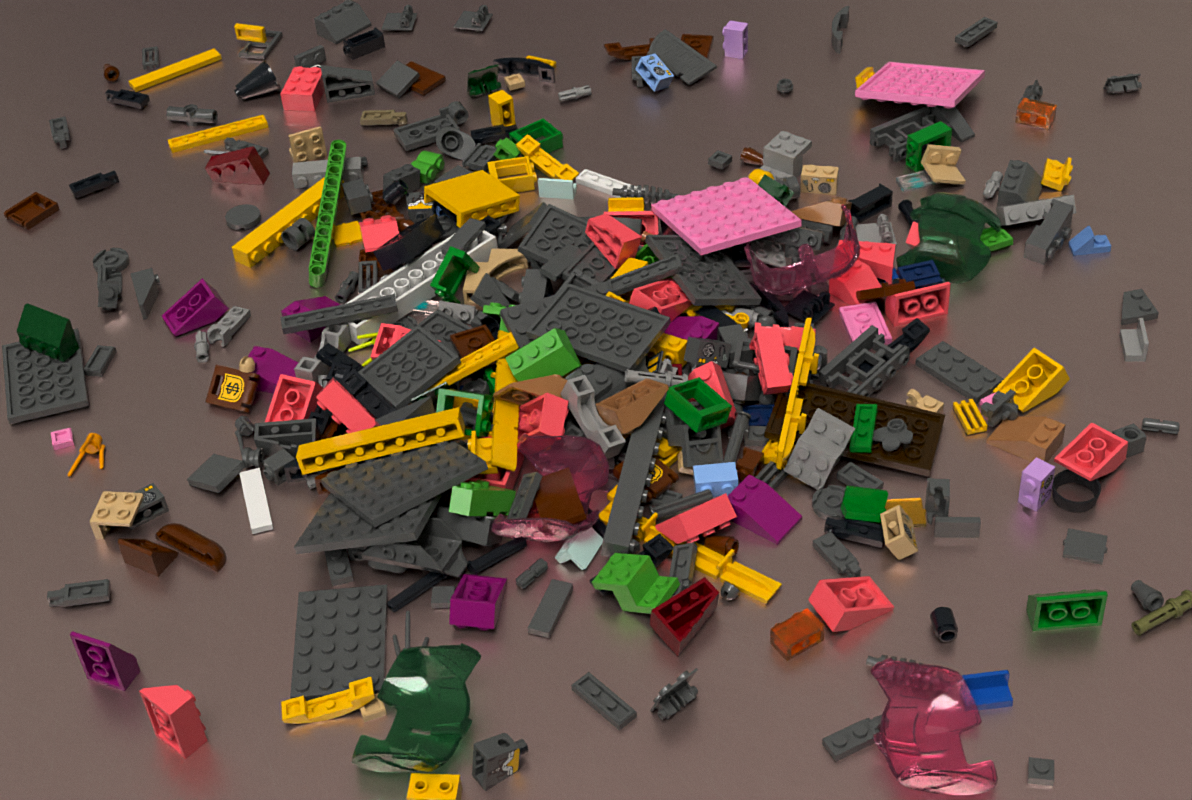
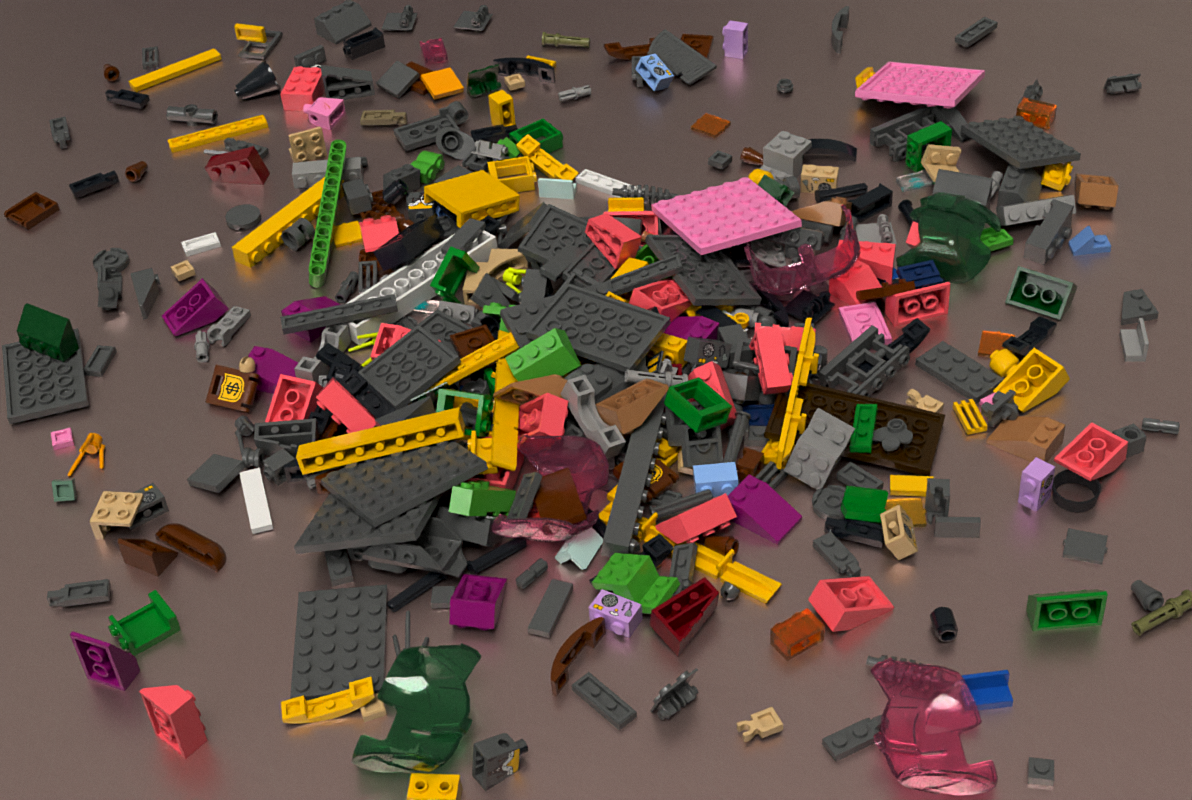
none -> sand green tile [52,478,77,502]
none -> green panel [108,590,181,656]
none -> reddish brown cone [125,161,148,182]
none -> tan plate [170,260,196,281]
none -> white tile [181,232,221,257]
none -> bright pink torso [303,97,346,130]
none -> clear pink plate [420,38,448,64]
none -> light orange tile [421,67,464,100]
none -> light grey hinge [471,140,509,161]
none -> neon yellow plant [503,267,526,293]
none -> olive pin [542,32,590,48]
none -> reddish brown slope [551,617,606,696]
none -> lavender brick [589,589,643,638]
none -> clear orange piece [691,113,731,138]
none -> tan plate [737,707,783,742]
none -> black slope [802,139,857,161]
none -> black axle [815,183,868,204]
none -> yellow tile [890,475,934,497]
none -> dark grey slope [931,169,993,220]
none -> dark grey plate [961,116,1081,169]
none -> clear orange piece [978,331,1015,357]
none -> yellow head [989,349,1019,378]
none -> black slope [1002,316,1057,355]
none -> slope [1005,266,1078,320]
none -> medium nougat slope [1075,174,1119,210]

